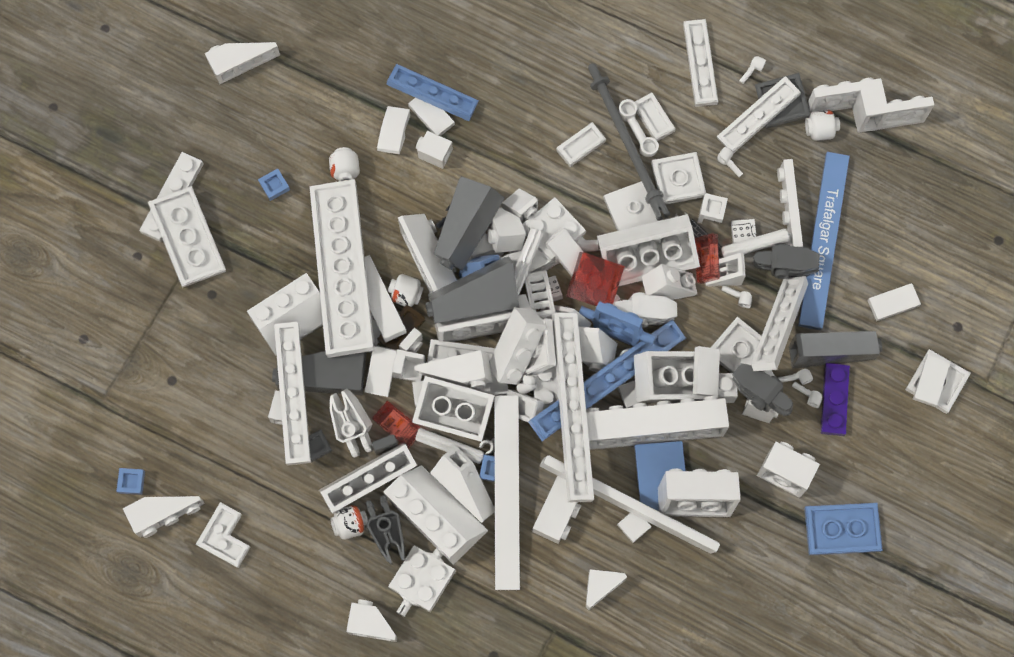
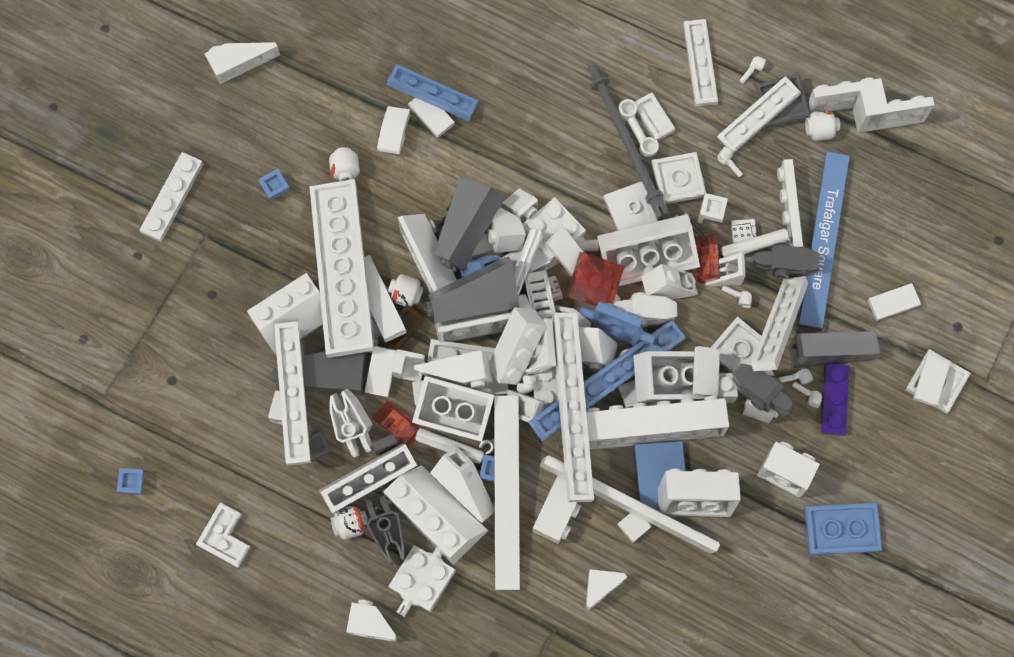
white slope [123,496,205,538] -> none
white tile [148,186,226,288] -> none
white plate [399,328,423,353] -> none
white brick [416,131,453,169] -> none
white tile [556,122,606,167] -> none

